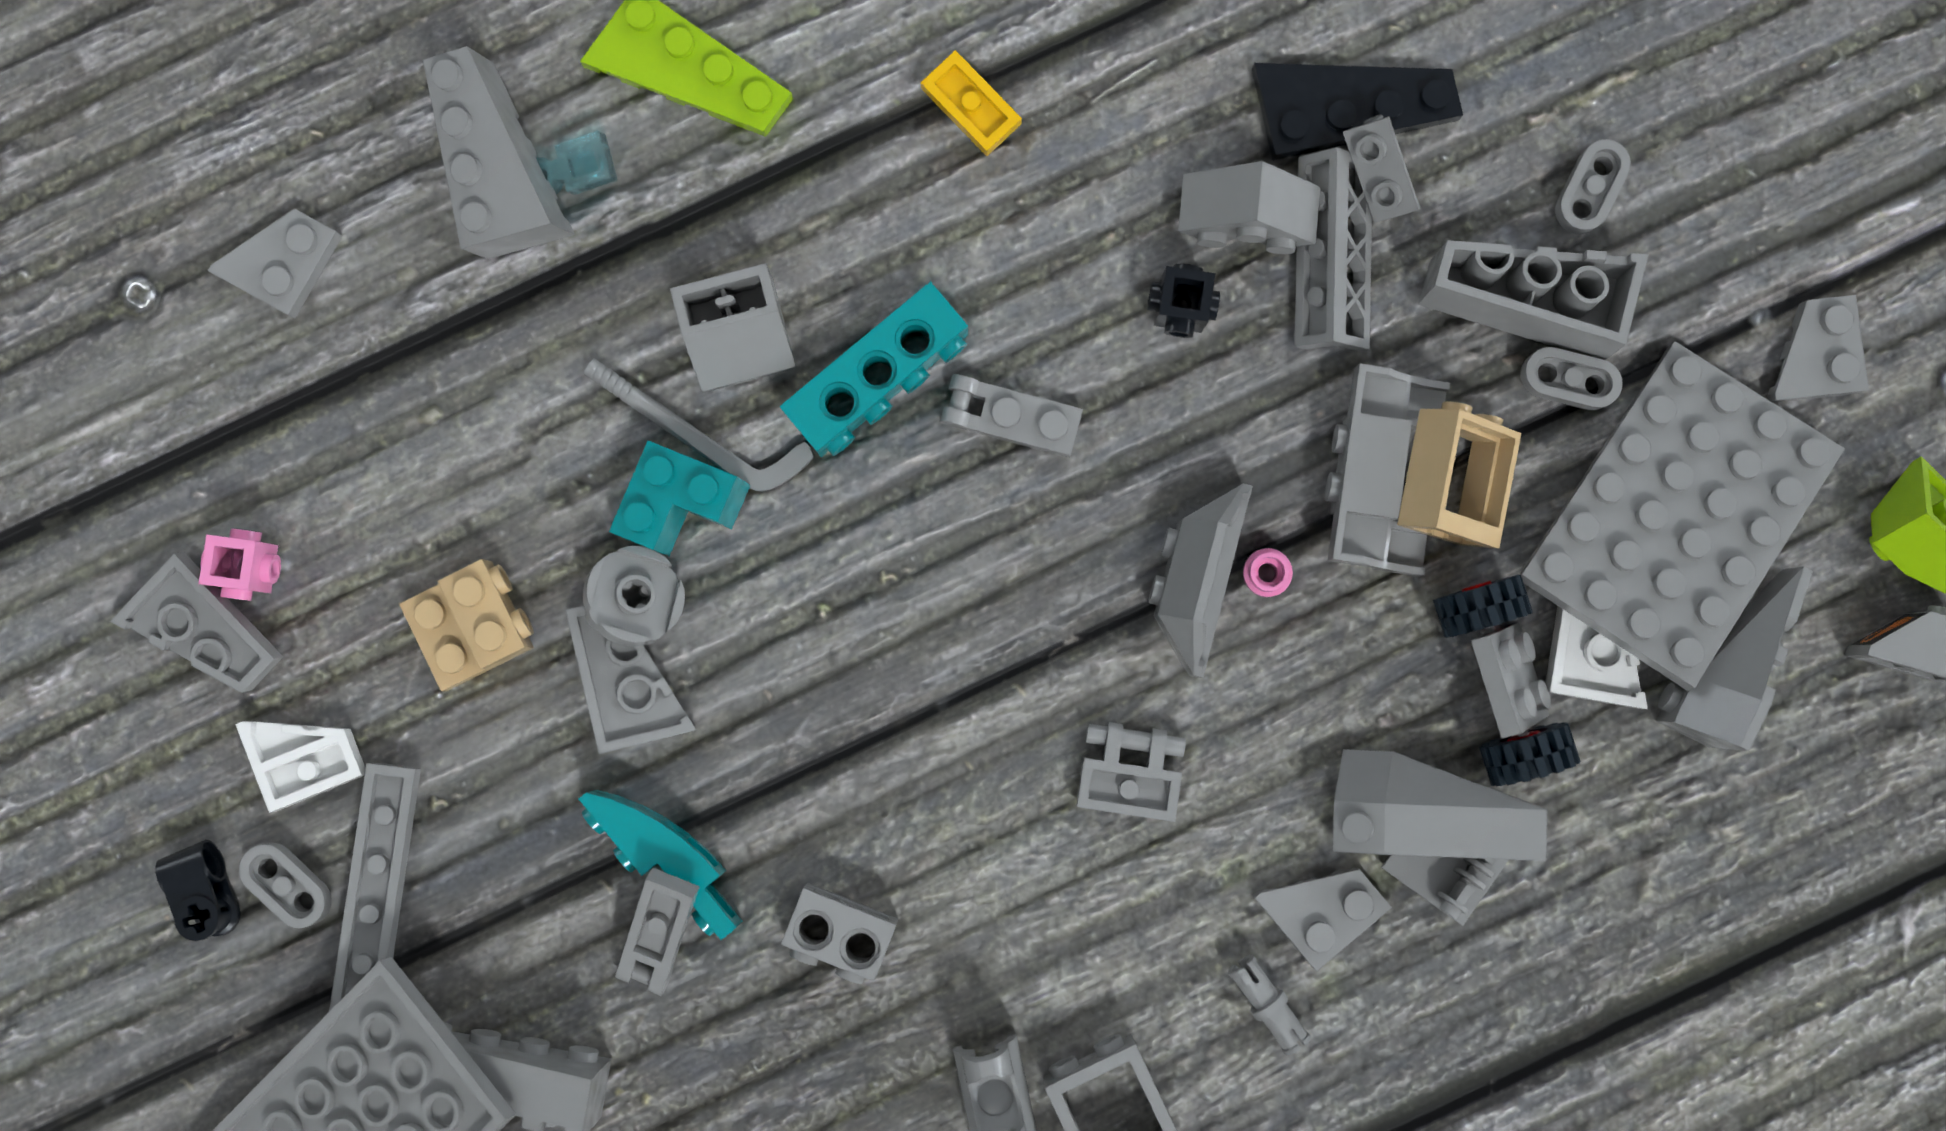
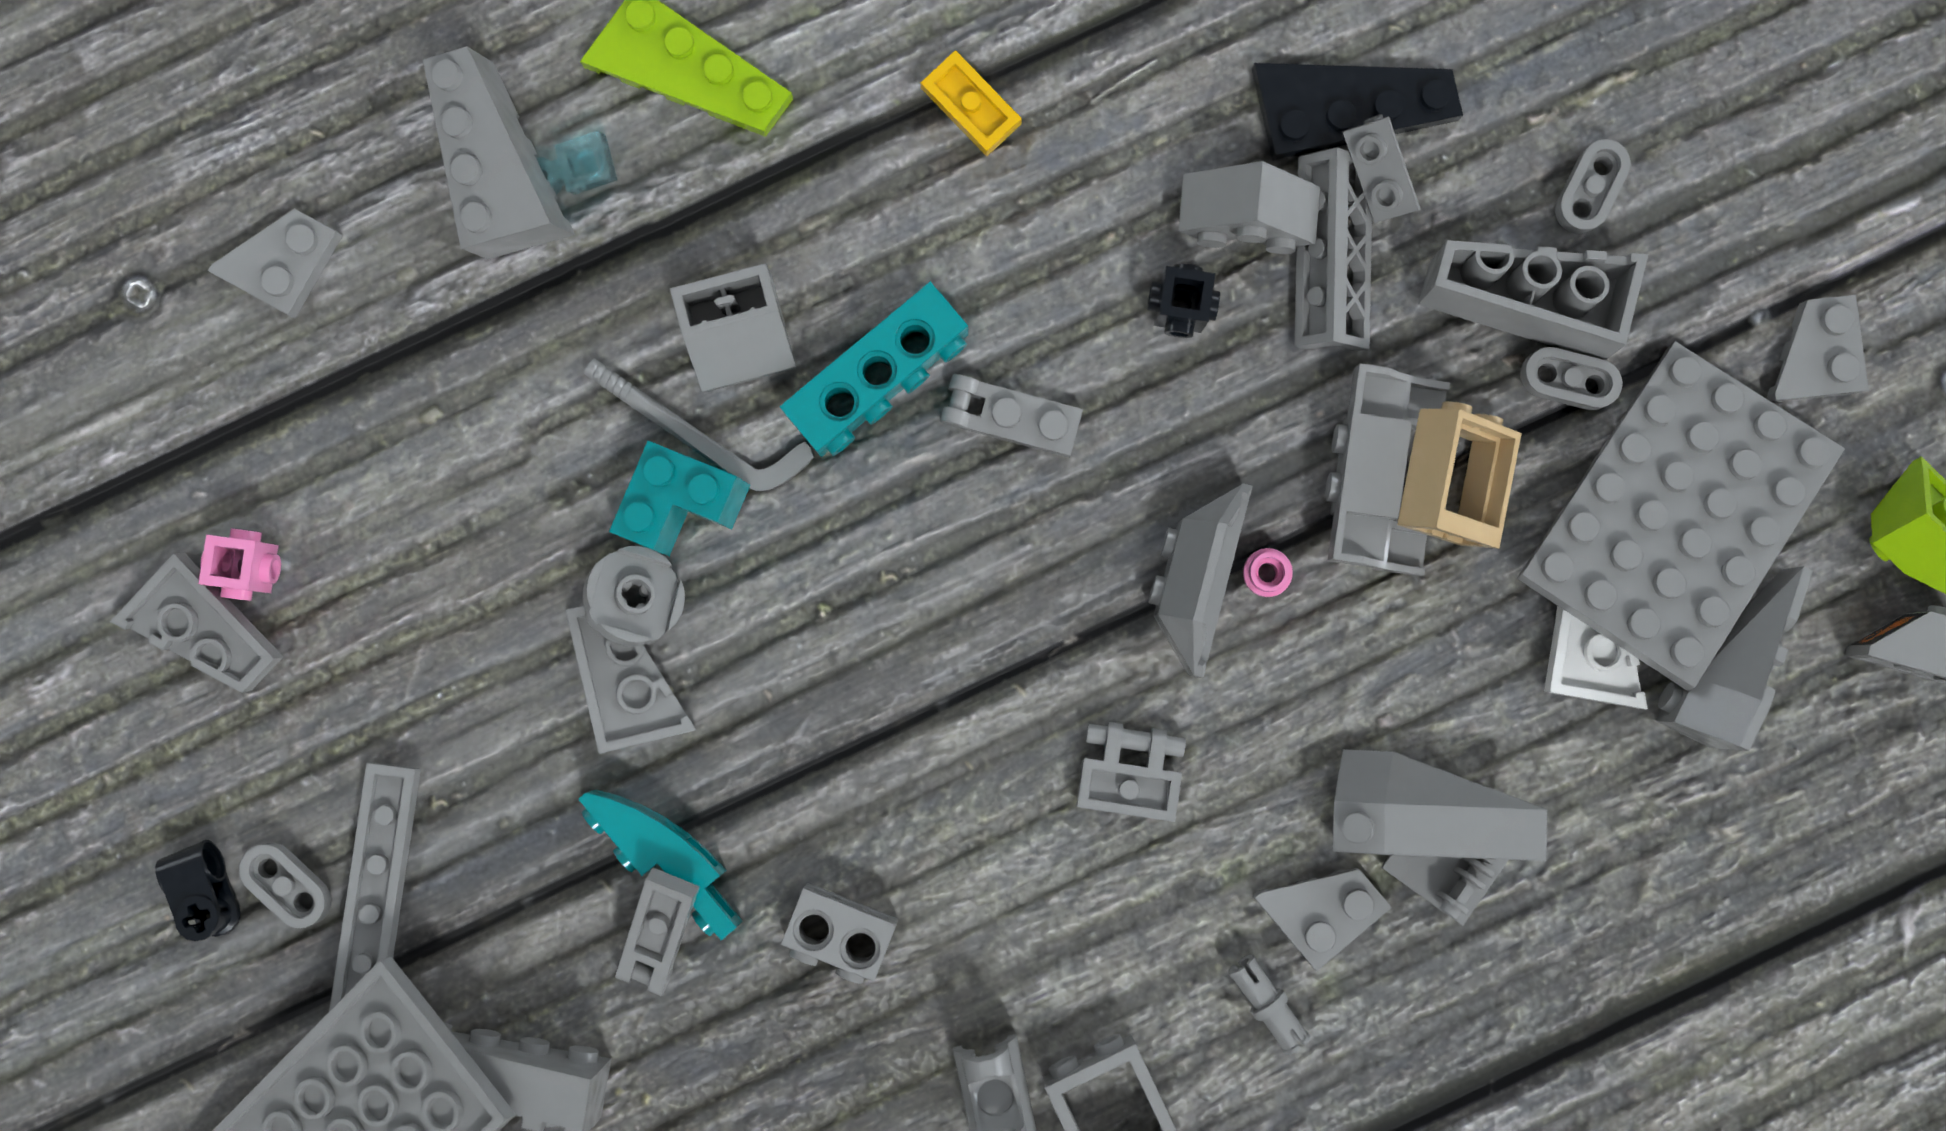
white wing [235,721,366,813] -> none
tan plate [399,559,534,691] -> none
plate [1433,574,1581,786] -> none

